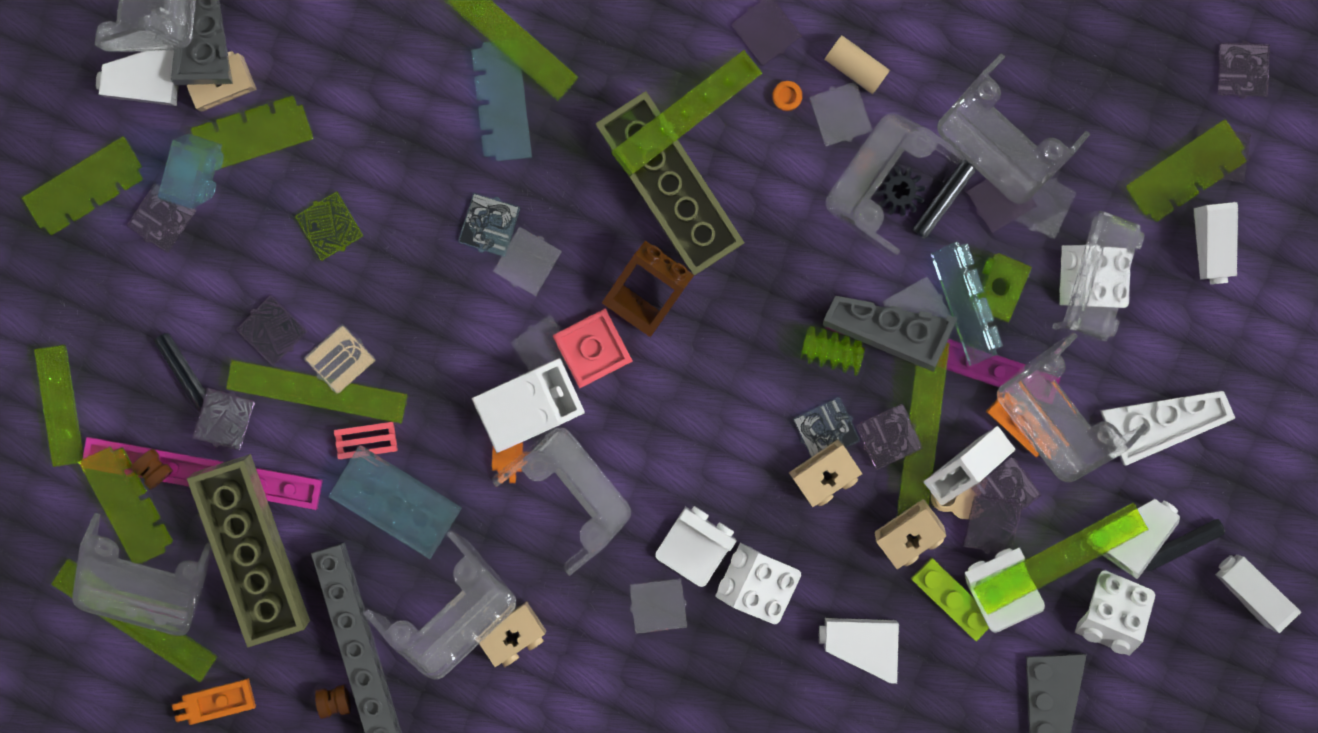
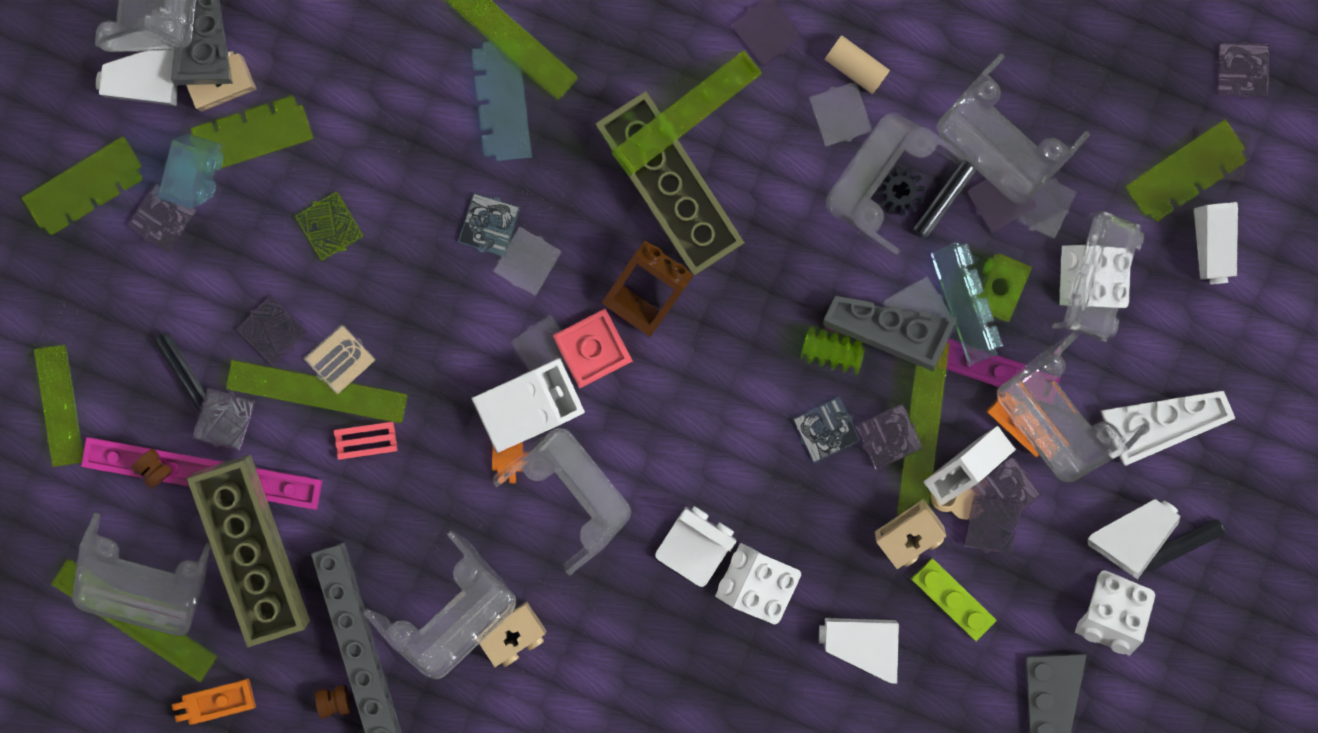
clear neon green windscreen [78,446,173,566] -> none
clear light blue plate [328,445,462,559] -> none
clear piece [630,578,687,634] -> none
orange tile [772,81,802,111] -> none
tan brick [789,440,862,507] -> none
white bracket [965,548,1045,633] -> none
clear neon green plate [973,503,1149,616] -> none
white slope [1215,555,1301,633] -> none

